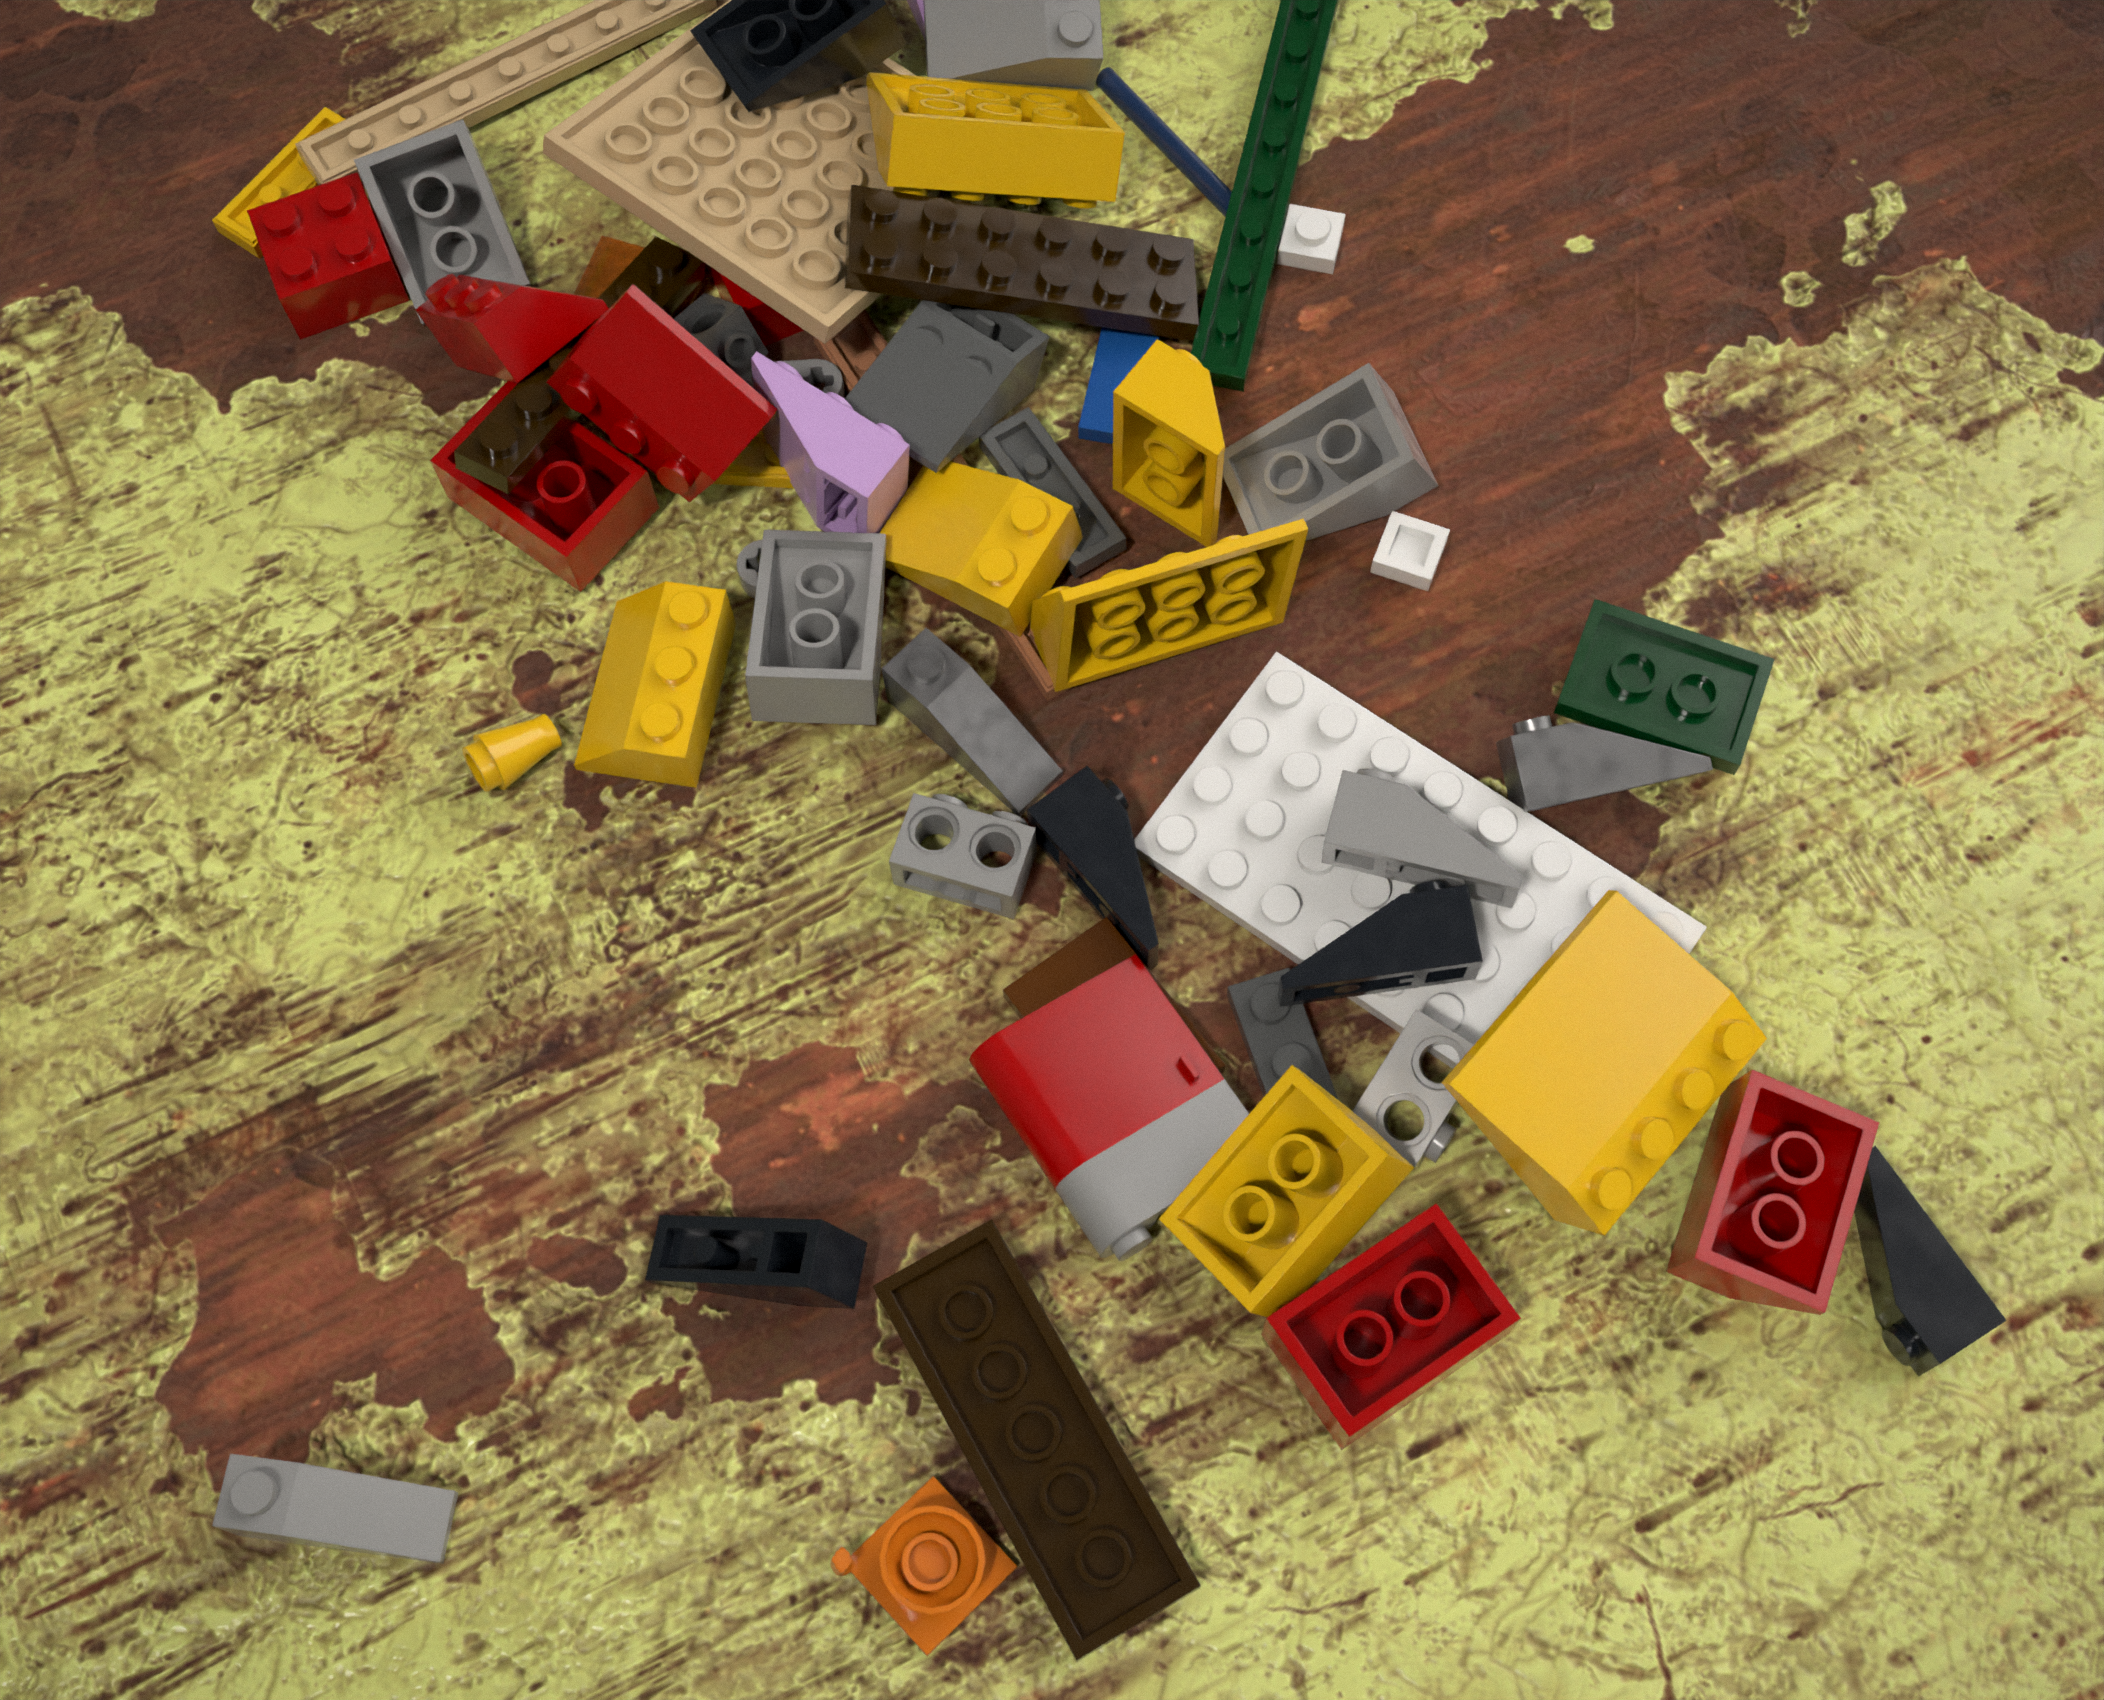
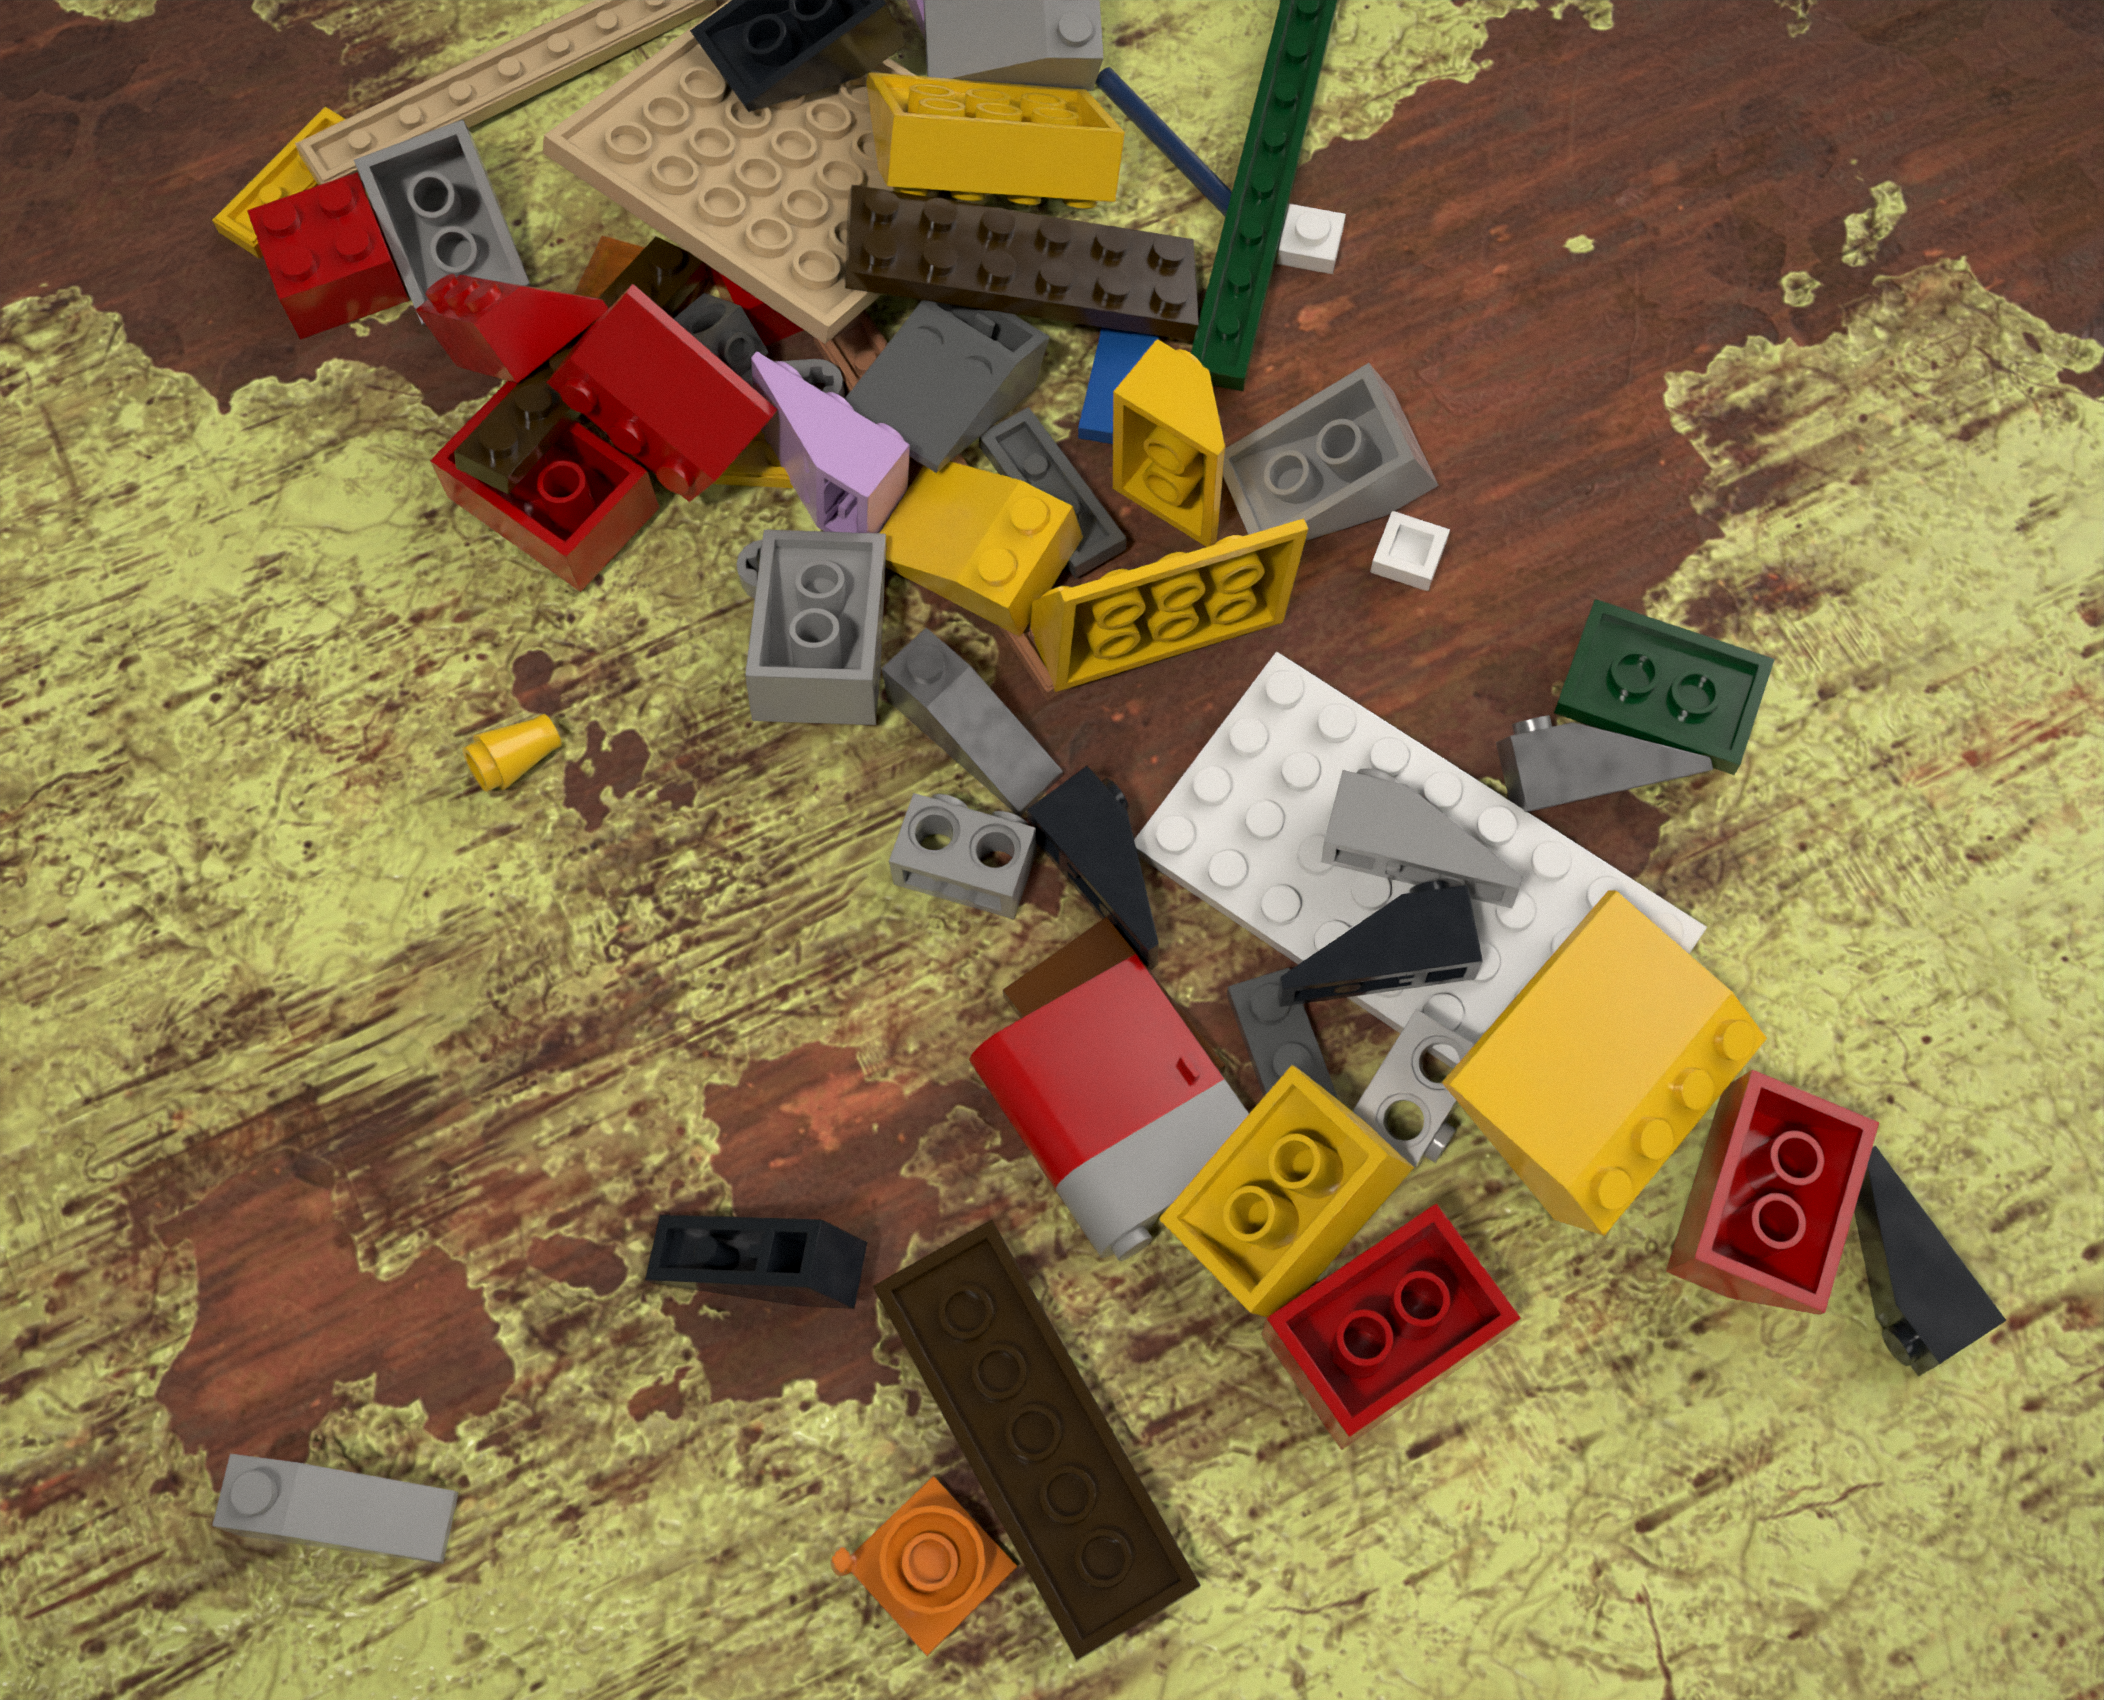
yellow slope [574,581,736,788] -> none

